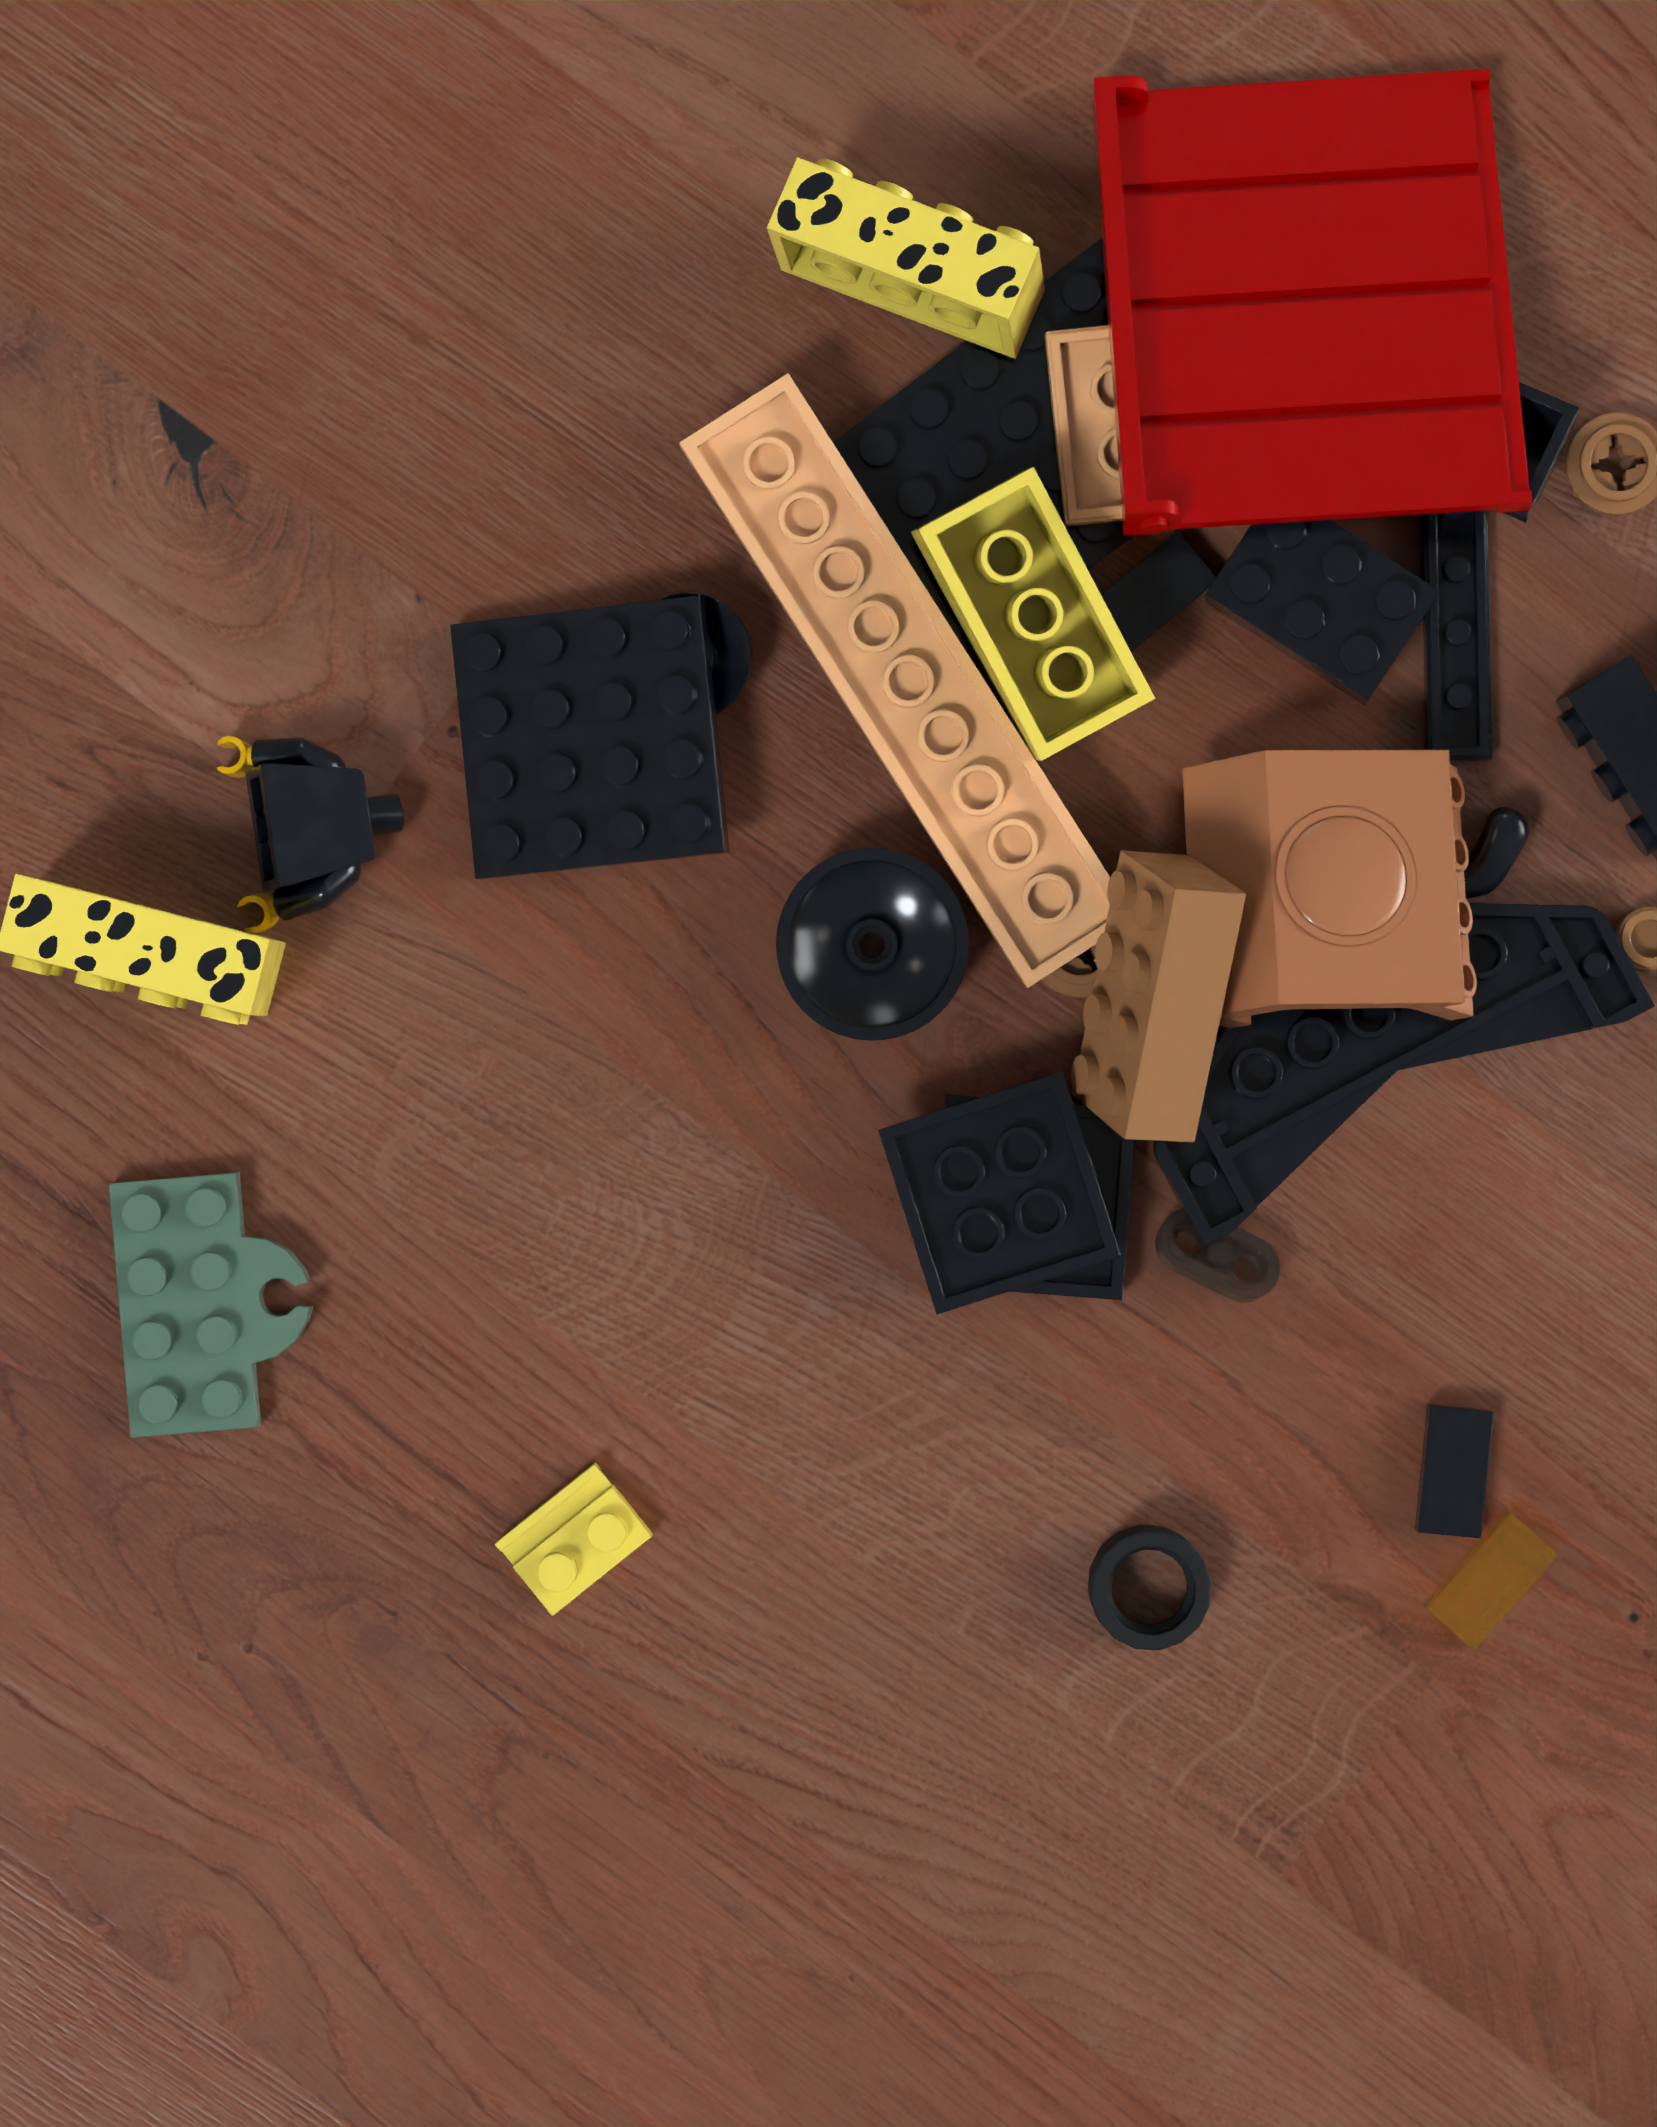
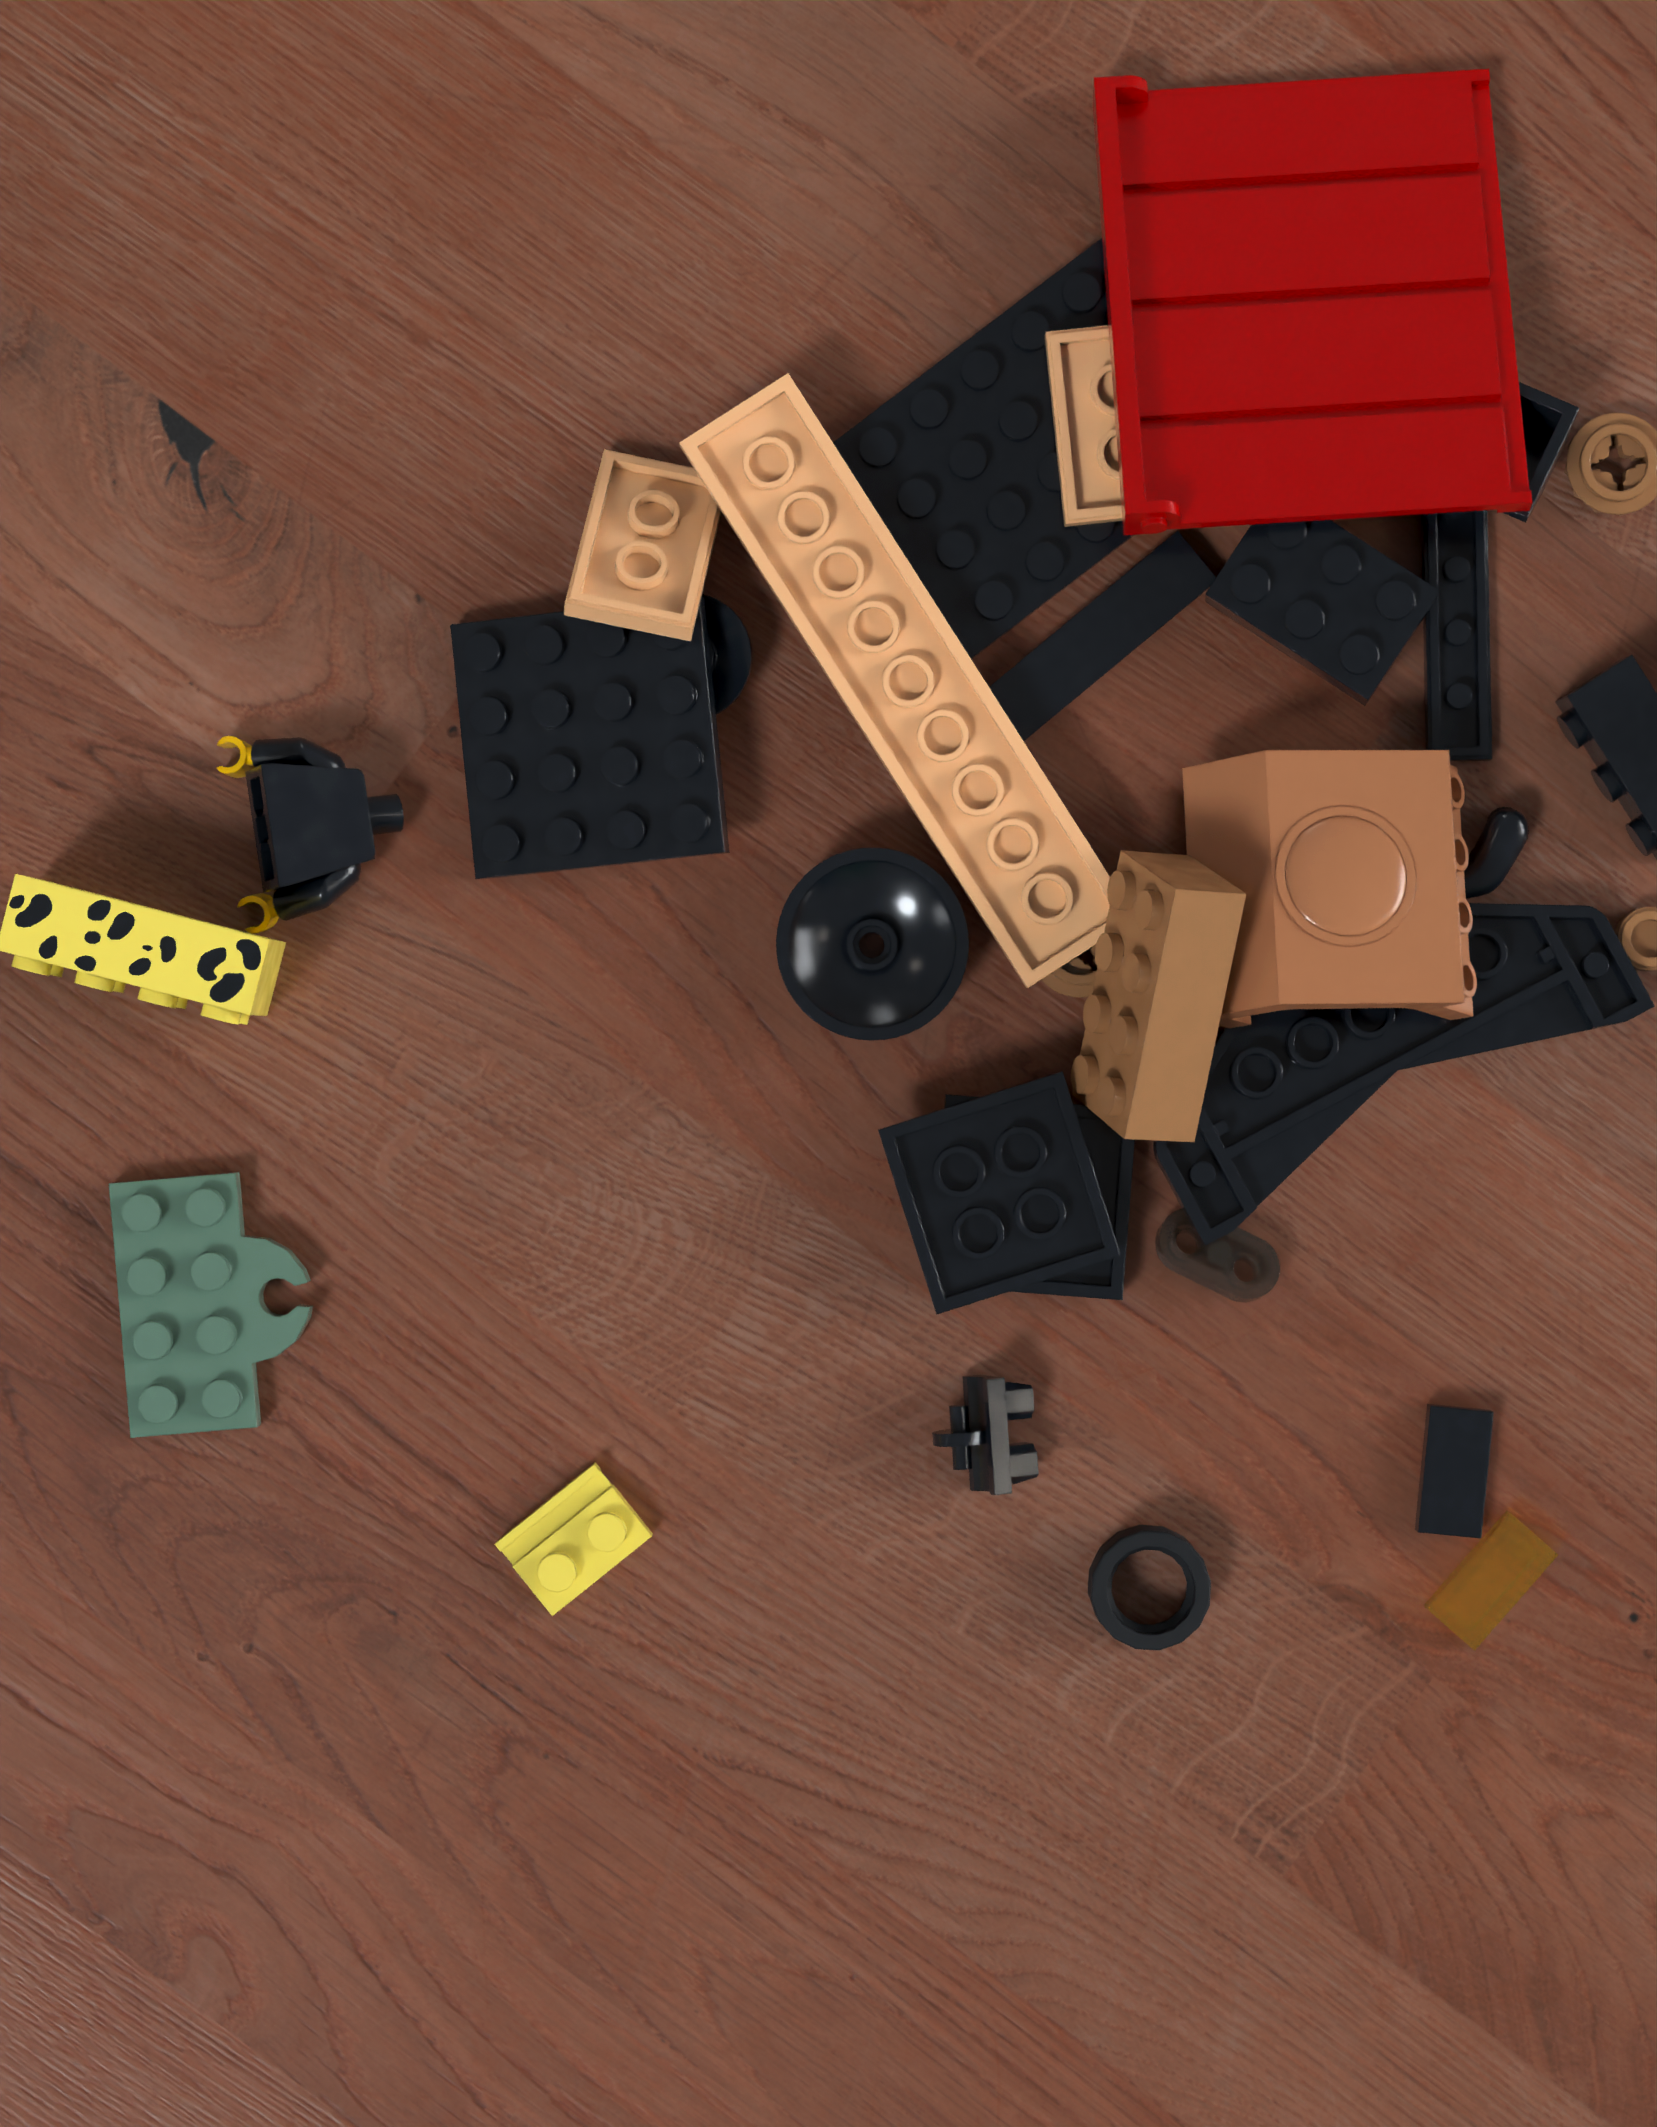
light yellow brick [767,157,1045,359] -> none
light yellow brick [911,467,1156,761] -> none
none -> light nougat tile [564,449,721,641]
none -> black hips [932,1375,1039,1495]

